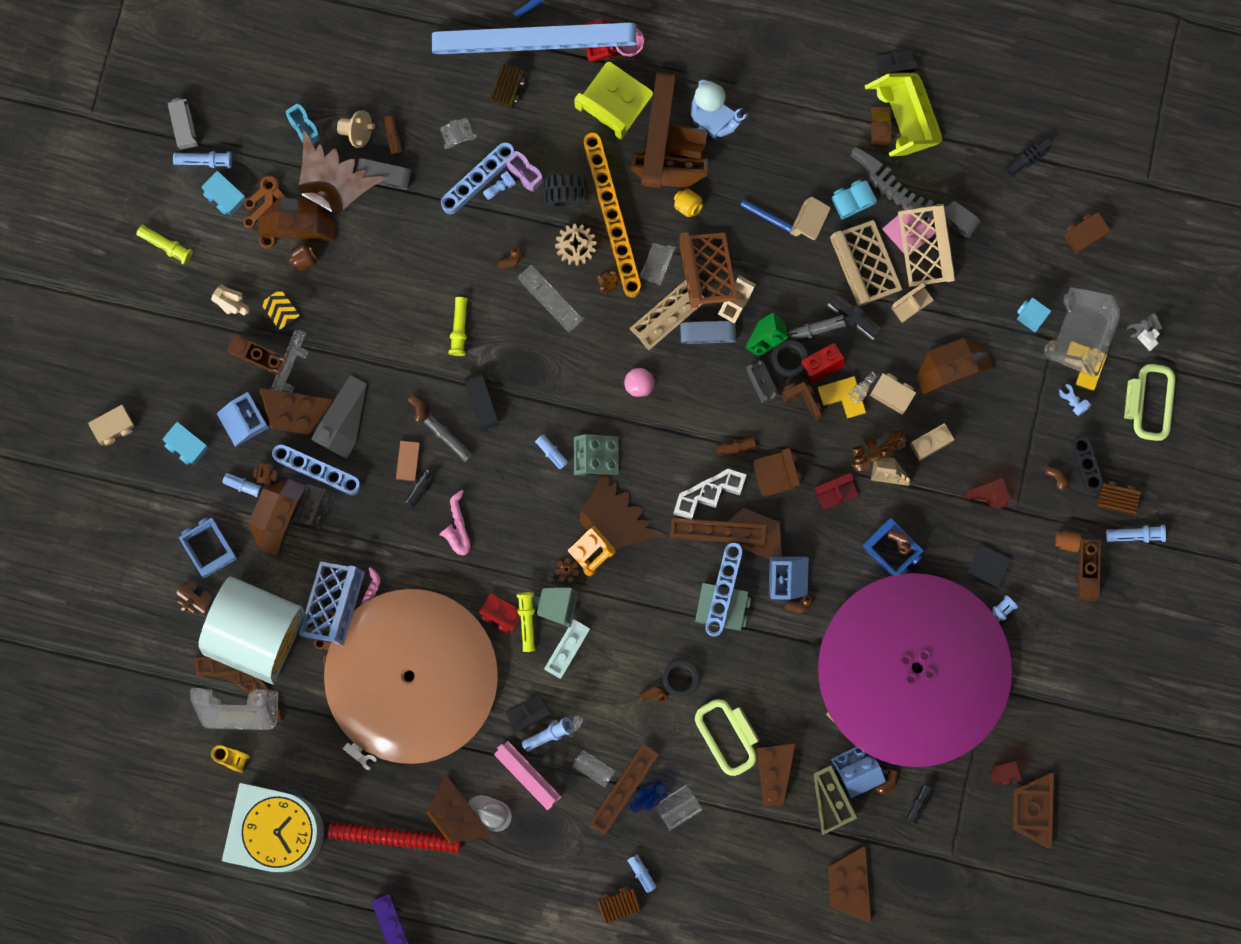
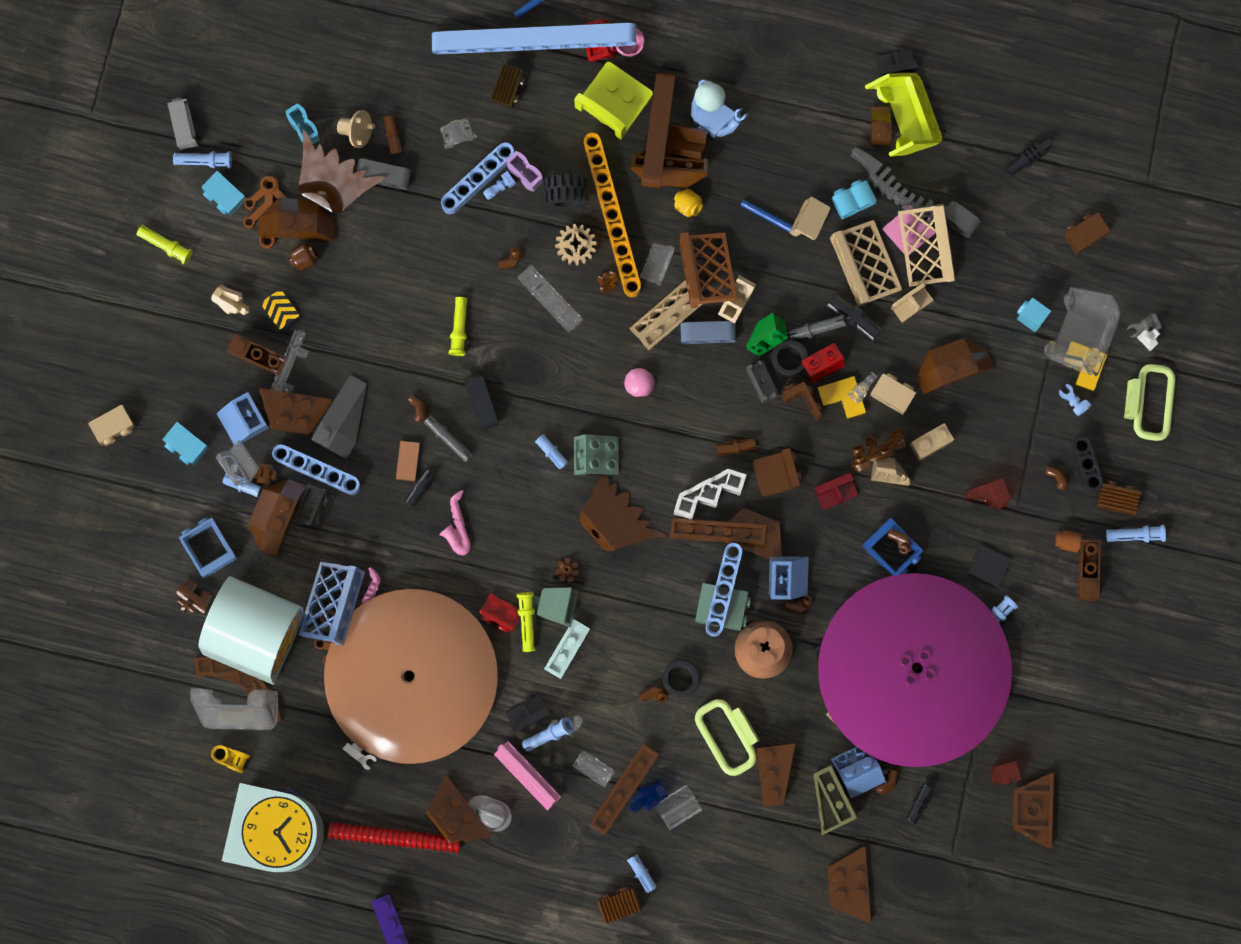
light orange plate [568,526,616,576] -> none
none -> clear panel [216,440,259,486]
none -> nougat cone [735,621,793,679]

